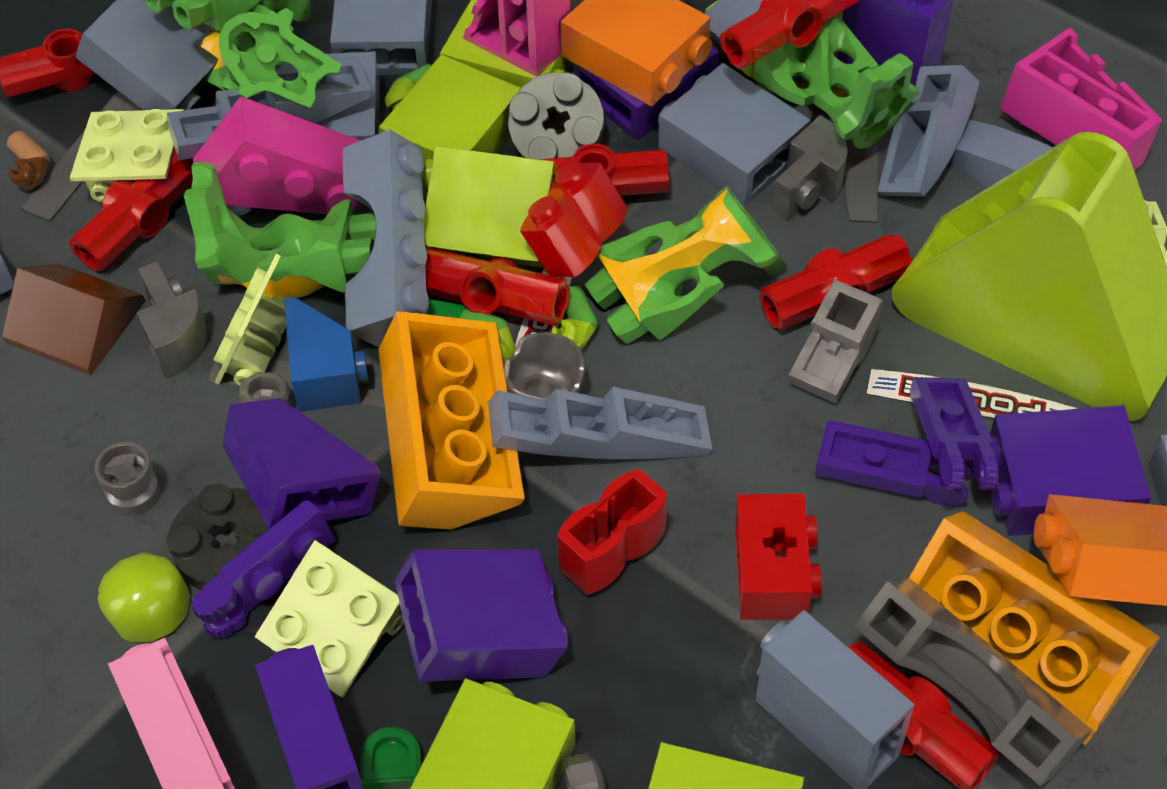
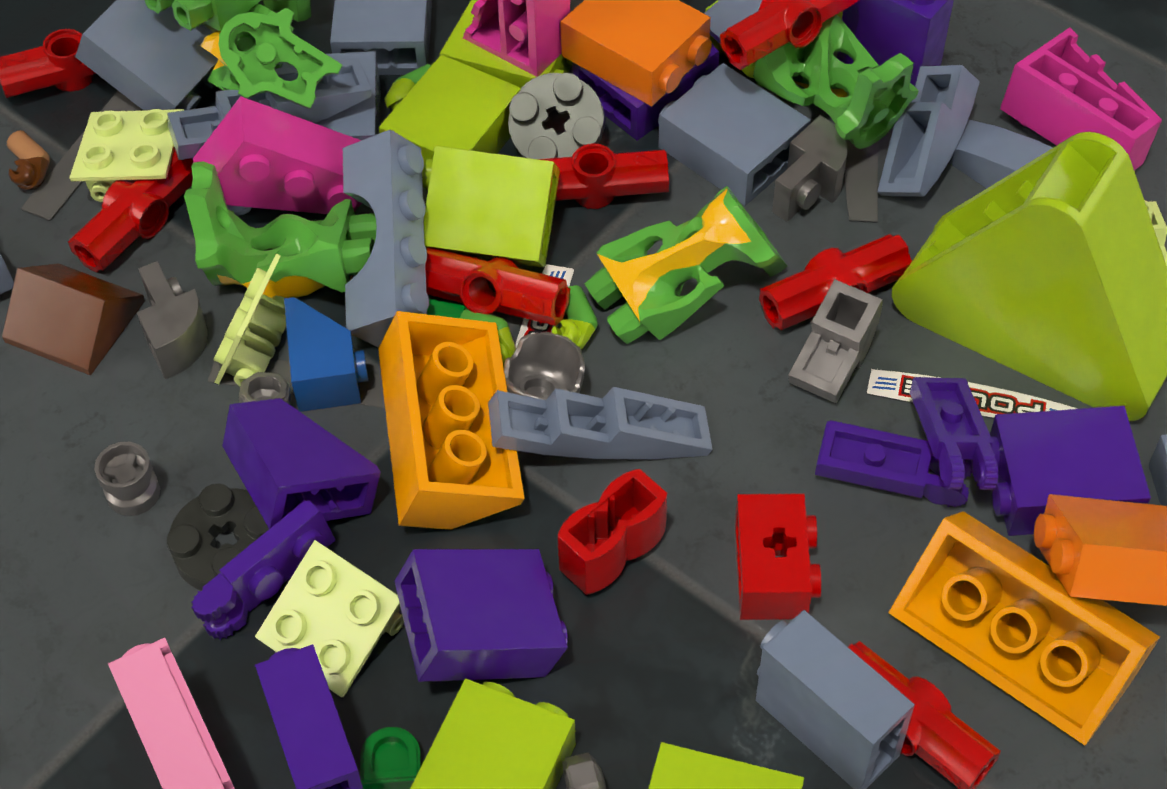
lime hair [97,552,191,642] -> none
red brick [520,162,628,277] -> none
dark grey arch [853,577,1093,786] -> none

